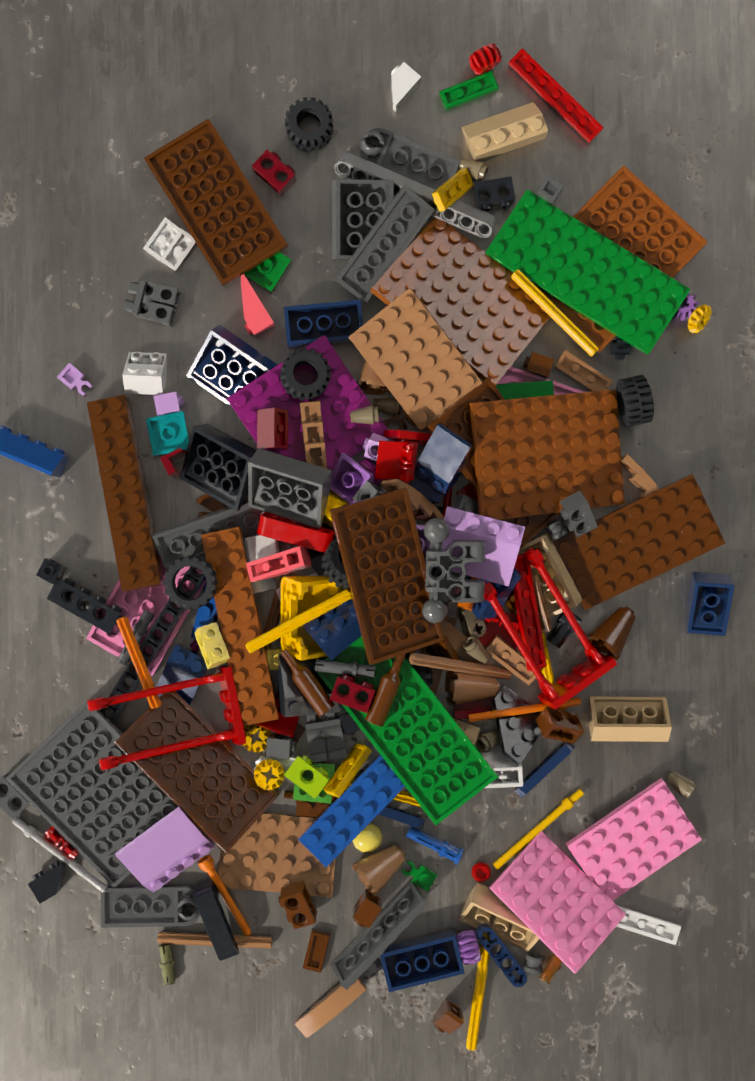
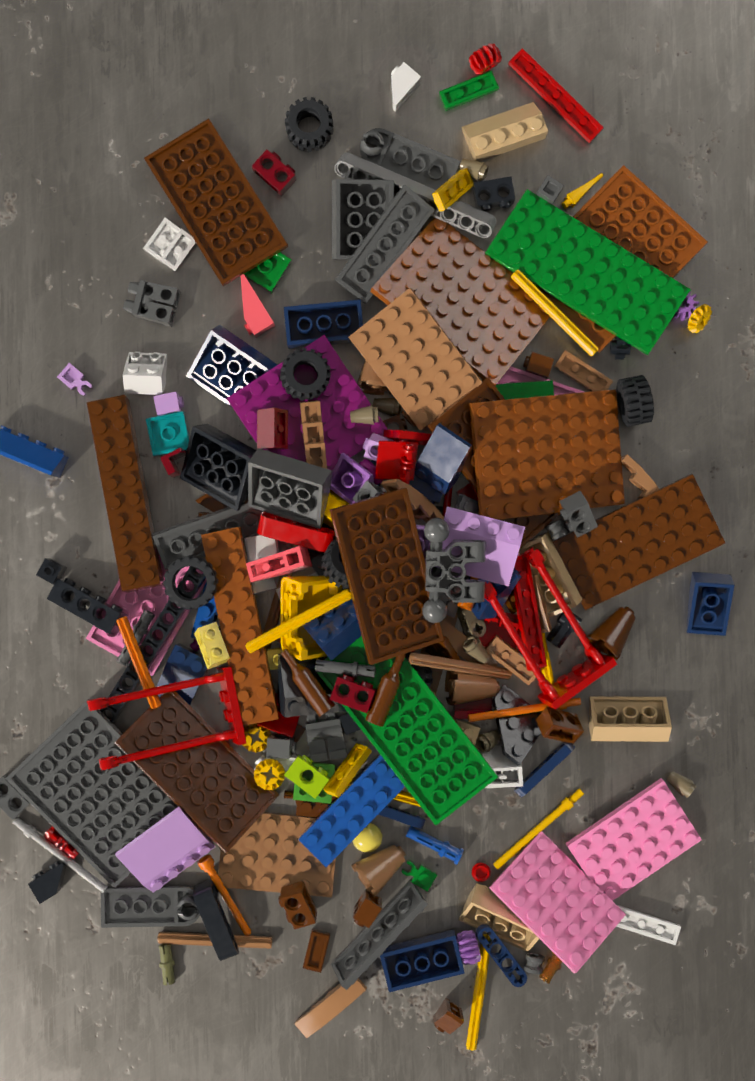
none -> yellow piece [561,173,603,209]

